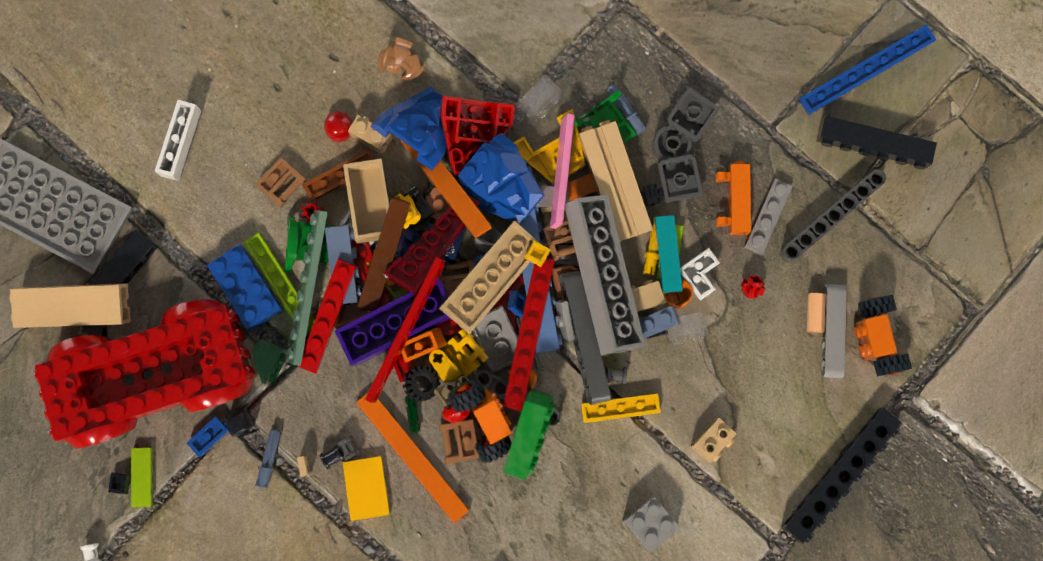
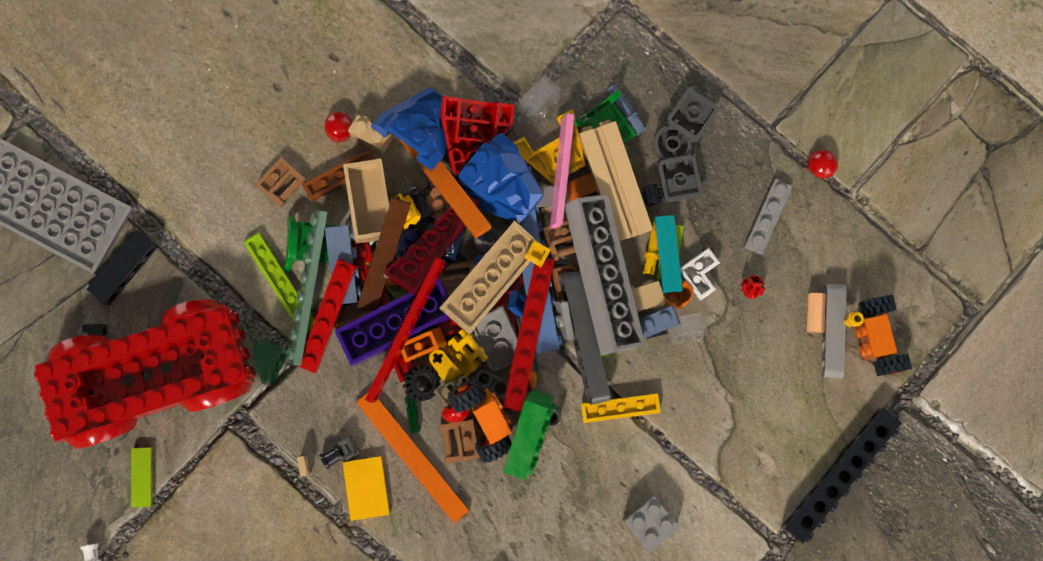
tan brick [9,284,131,328] -> none
black tile [108,472,131,494] -> none
white brick [155,100,201,181] -> none
blue plate [187,416,229,457] -> none
blue brick [207,244,284,332] -> none
black head [224,408,254,438] -> none
sand blue axle [255,429,280,488] -> none
red gear [301,201,324,223] -> none
medium nougat animal [378,37,424,80] -> none
dark grey bush [606,366,627,384] -> none
tan brick [690,418,737,463] -> none
orange brick [715,161,751,235] -> none
dark grey beam [780,169,886,262] -> none
blue plate [799,24,936,116] -> none
black brick [816,116,937,170] -> none
none -> red hair [807,150,838,179]
none -> yellow pin [844,311,864,327]

